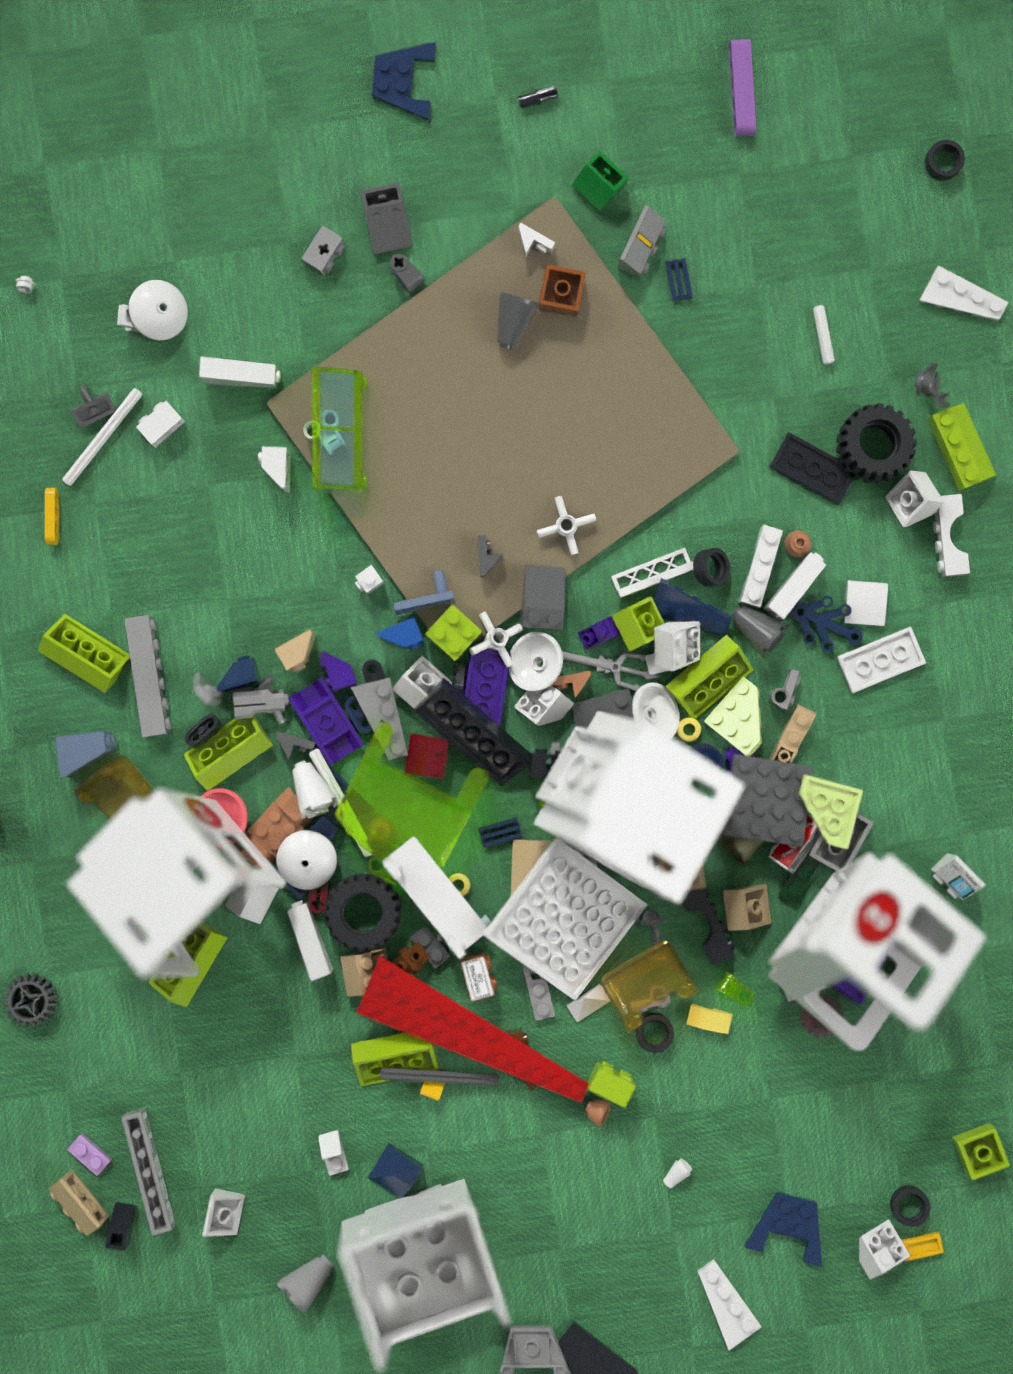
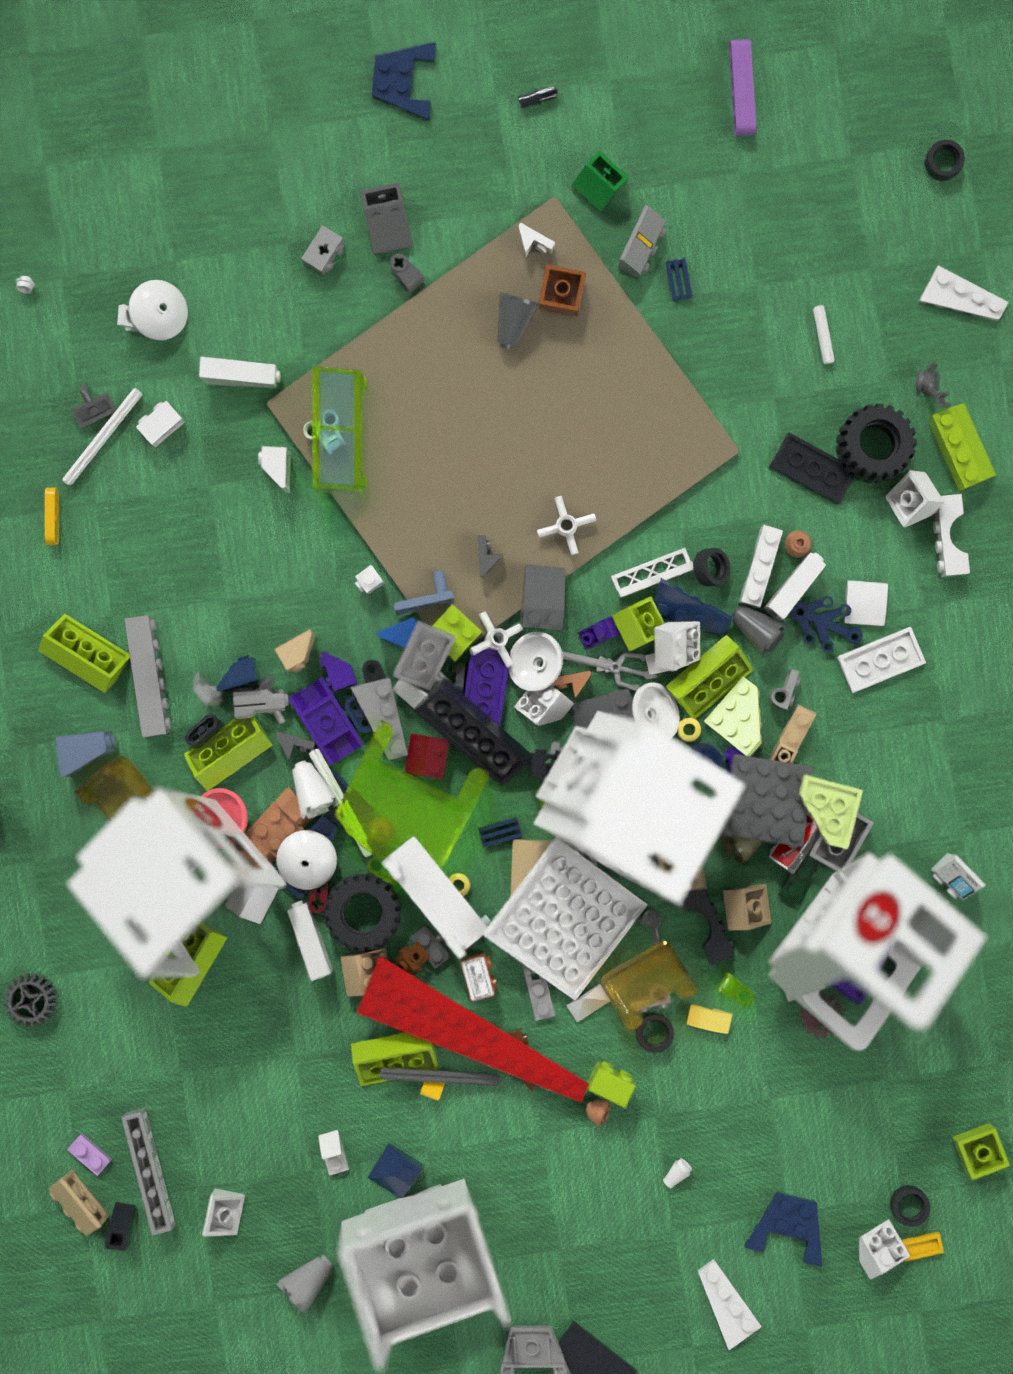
none -> light grey plate [393,621,456,691]

